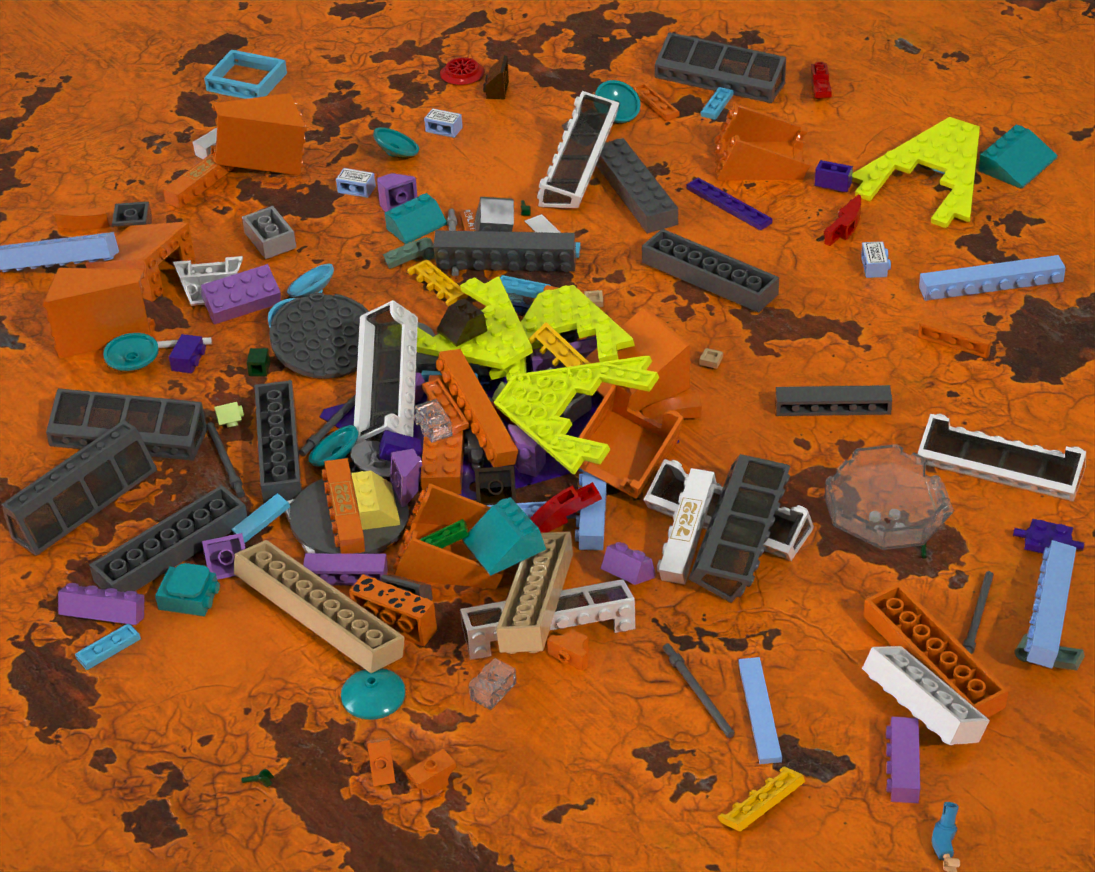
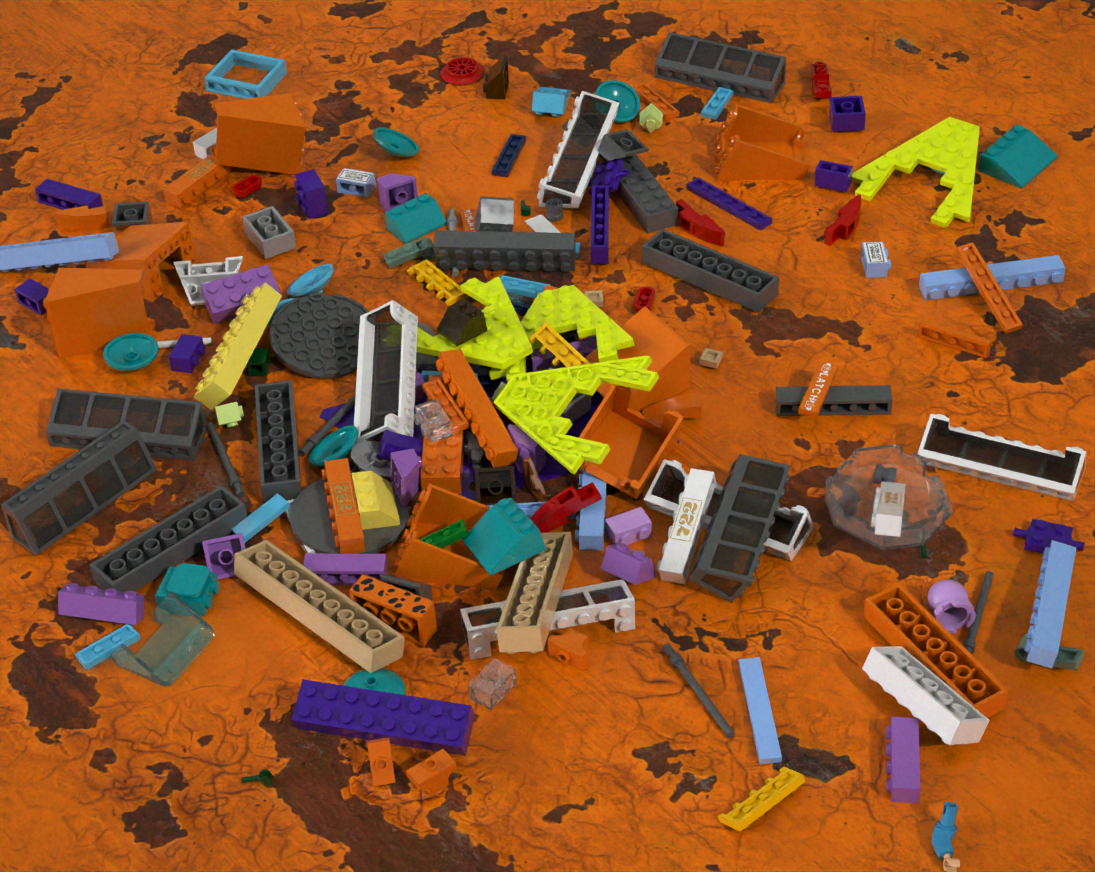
light blue brick [424,108,463,138] -> none
none -> dark purple brick [15,278,48,315]
none -> dark purple brick [35,179,103,210]
none -> clear light blue windscreen [109,591,214,686]
none -> light yellow brick [194,282,282,410]
none -> red plate [233,175,262,198]
none -> dark purple brick [292,679,475,756]
none -> dark purple brick [294,169,328,219]
none -> dark blue tile [492,134,526,177]
none -> dark orange tile [523,456,549,502]
none -> medium azure slope [532,87,571,117]
none -> dark grey wheel [546,198,563,222]
none -> dark purple plate [588,158,630,195]
none -> dark purple brick [591,185,609,264]
none -> dark grey slope [597,129,649,161]
none -> lavender brick [605,507,652,545]
none -> red plate [633,286,655,313]
none -> yellowish green brick [639,103,663,133]
none -> red slope [676,199,725,246]
none -> orange tile [798,361,838,418]
none -> dark purple brick [829,96,866,132]
none -> white brick [871,481,906,537]
none -> dark grey wheel [872,464,897,484]
none -> lavender tile [927,579,976,634]
none -> orange plate [956,242,1023,334]

